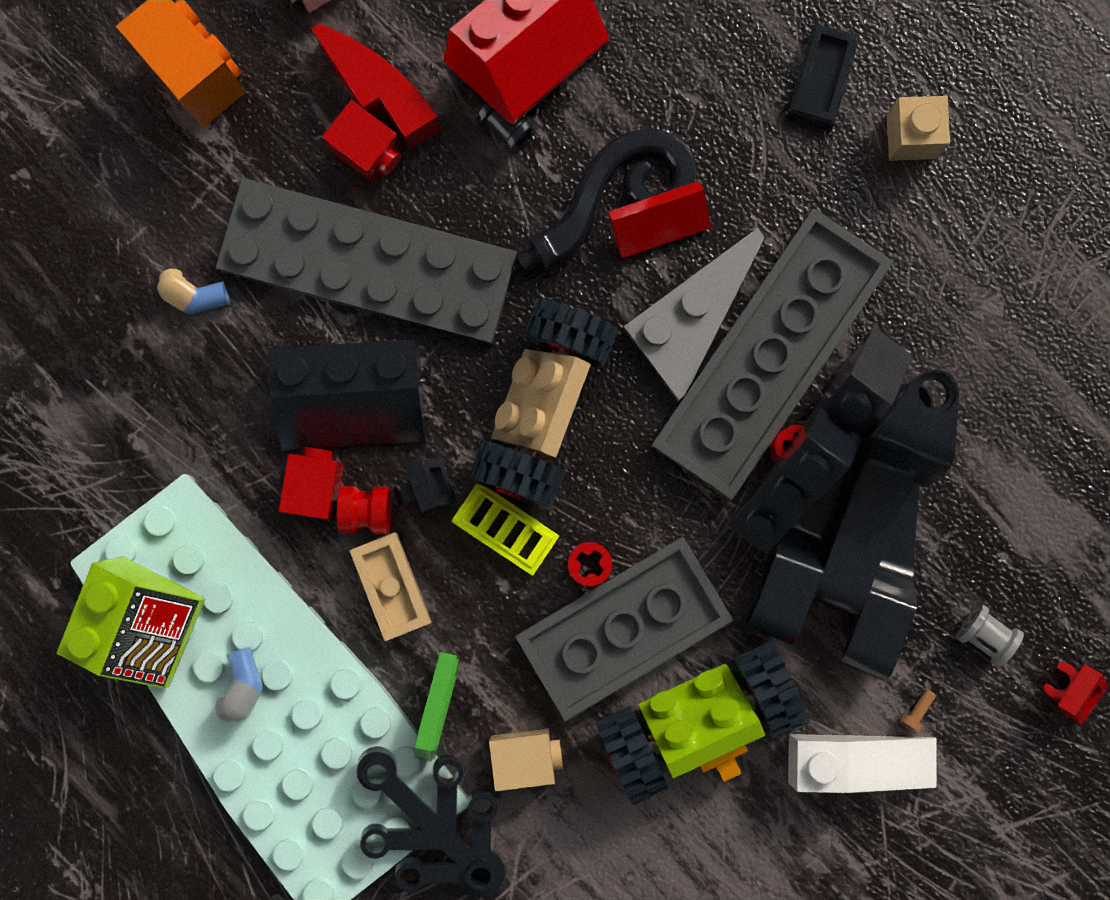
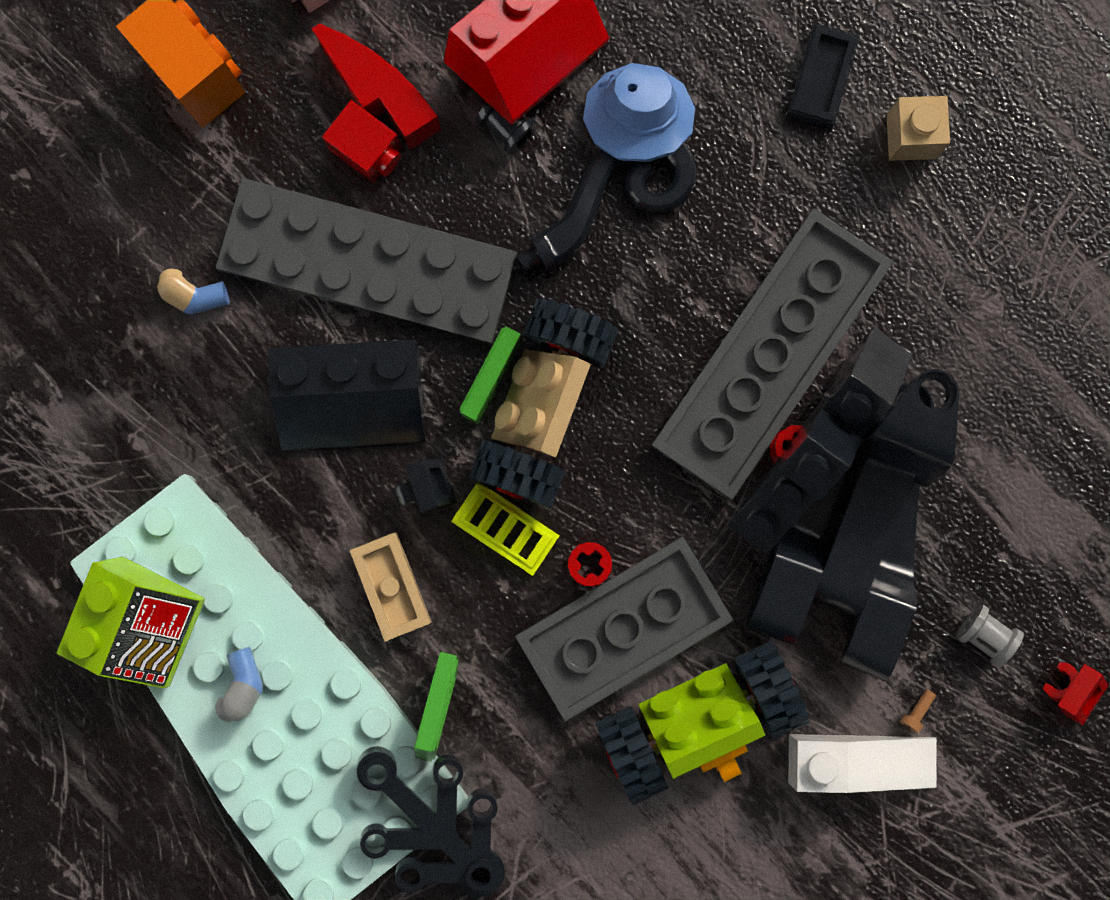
red brick [279,447,344,521] -> none
red wheel [337,486,392,535] -> none
tan brick [489,728,563,791] -> none
red tile [608,181,711,258] -> none
light grey wing [623,228,765,402] -> none
none -> bright green tile [459,326,522,425]
none -> medium blue hat [583,63,695,162]

